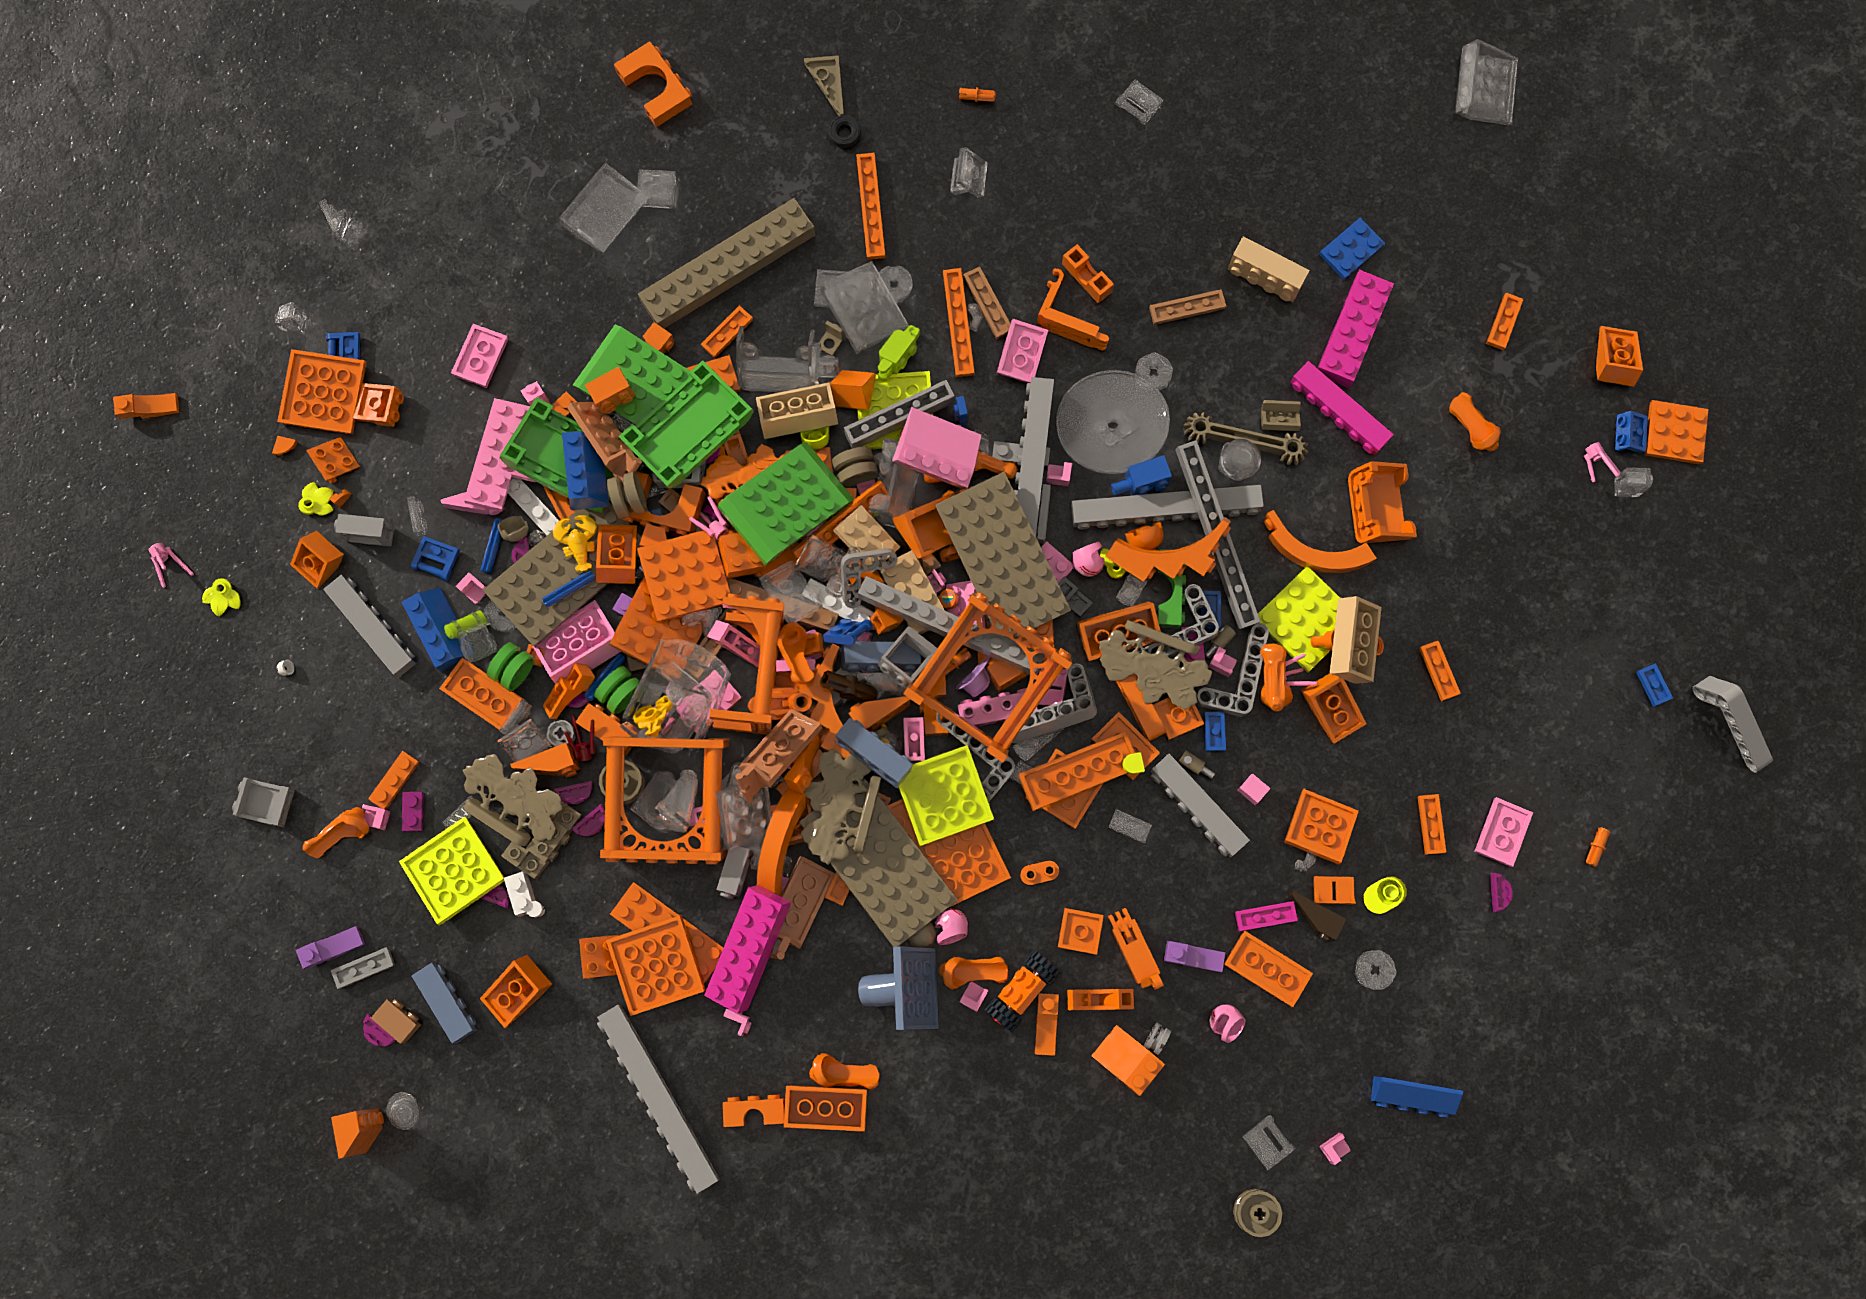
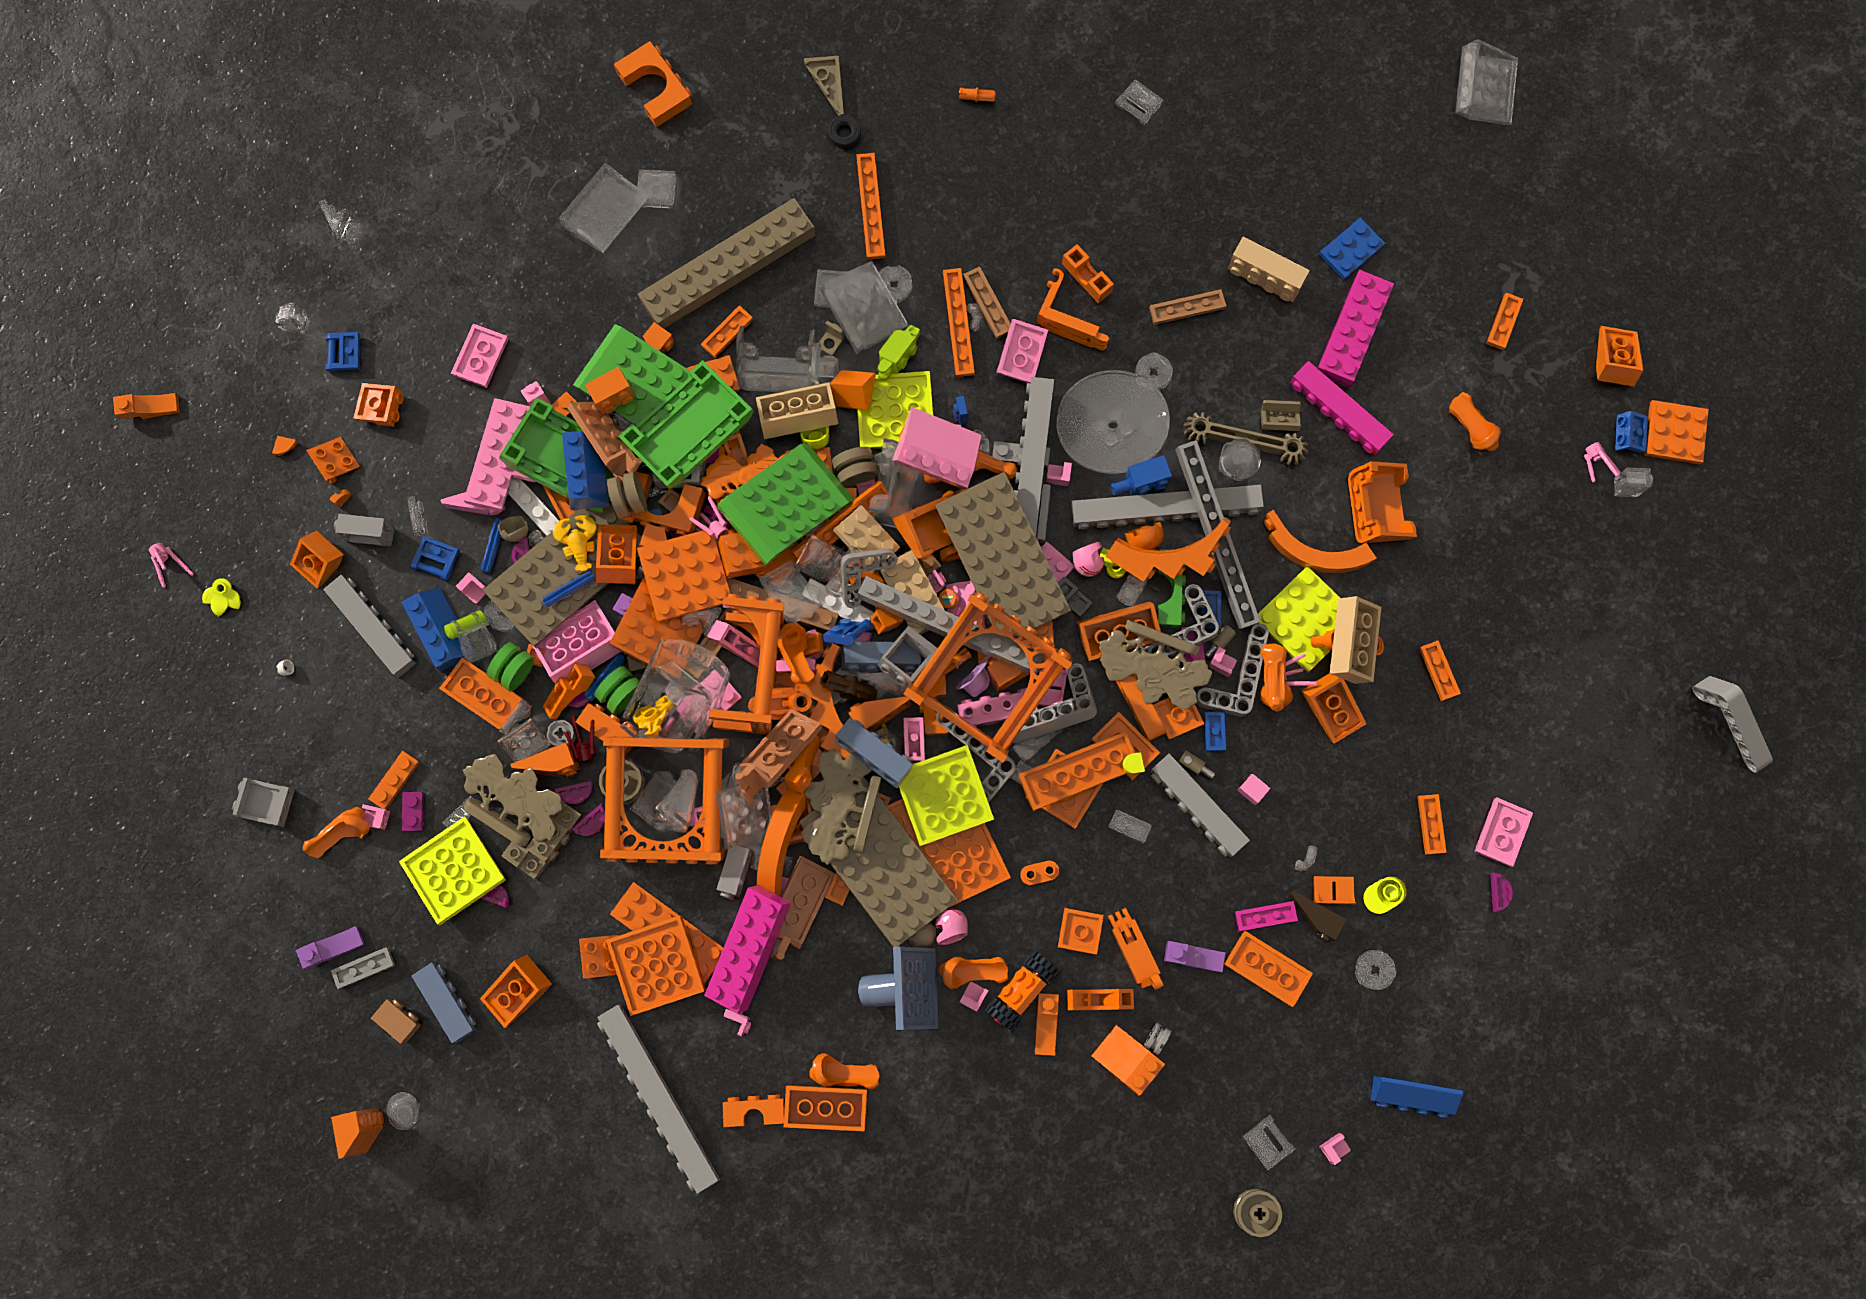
orange plate [277,349,367,435] -> none
neon yellow plate [298,482,334,516] -> none
magenta plate [363,1013,397,1046] -> none
white hinge [504,872,545,917] -> none
light grey brick [844,380,955,449] -> none
clear bracket [950,147,988,197] -> none
bright pink helmet [1210,1005,1245,1043] -> none
orange plate [1284,789,1358,865] -> none
orange axle [1586,827,1611,867] -> none
blue plate [1636,663,1673,707] -> none

